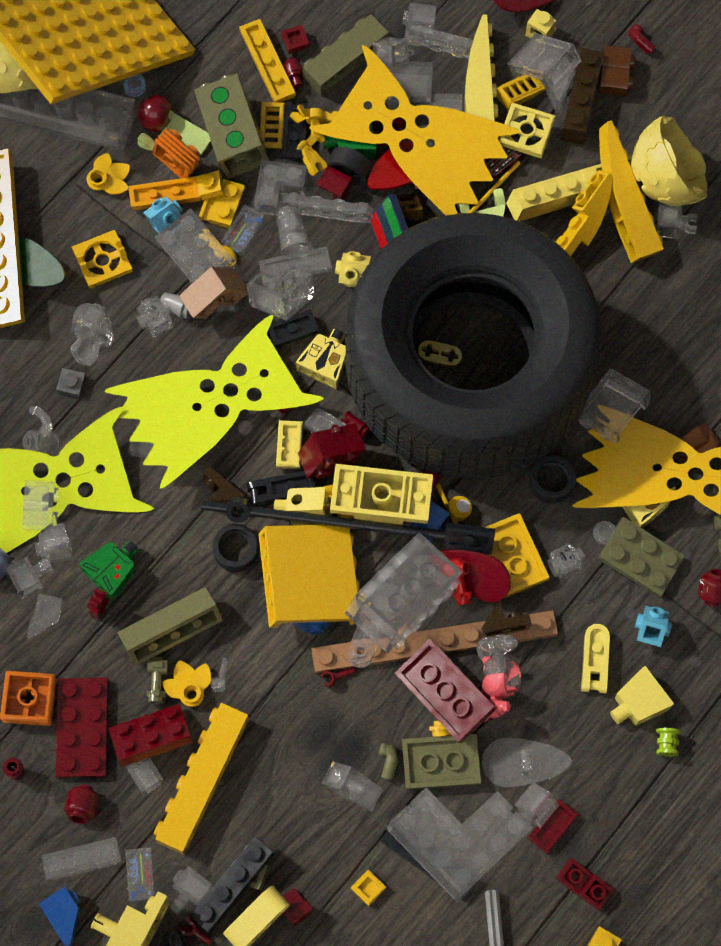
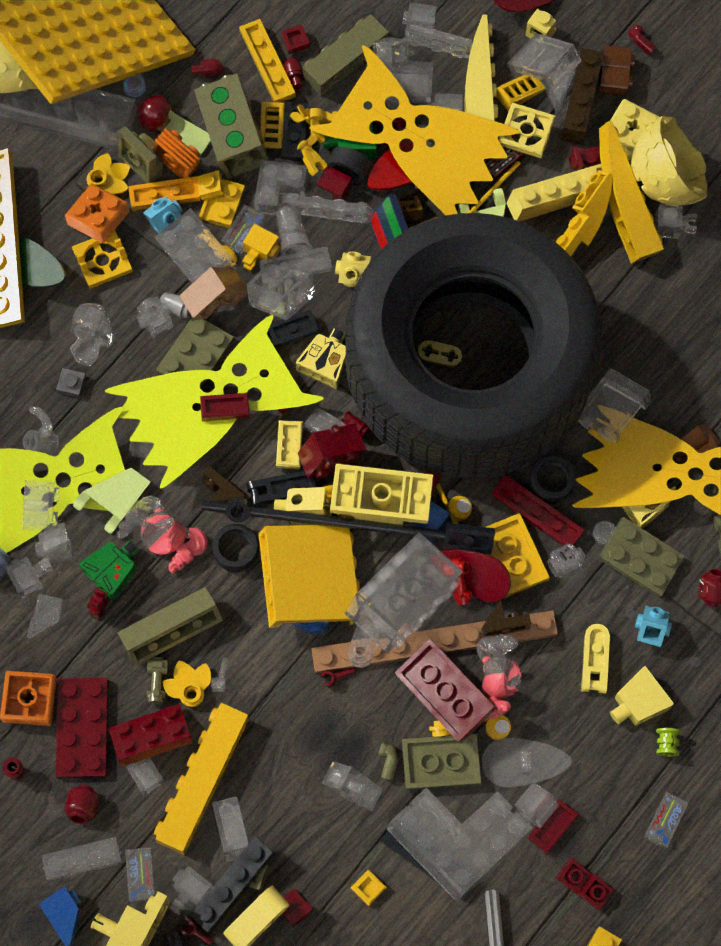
none -> orange brick [65,184,129,243]
none -> yellowish green flag [73,468,150,534]
none -> hair [117,495,208,574]
none -> olive plate [118,126,163,183]
none -> olive plate [156,317,234,389]
none -> dark red cylinder [191,59,223,78]
none -> dark red tile [200,393,250,421]
none -> clear panel [212,797,249,862]
none -> yellow brick [242,224,281,272]
none -> yellow tile [486,715,511,740]
none -> dark red plate [491,475,584,551]
none -> dark red bracket [569,146,601,171]
none -> light yellow brick [610,99,659,155]
none -> clear tile [644,792,689,849]

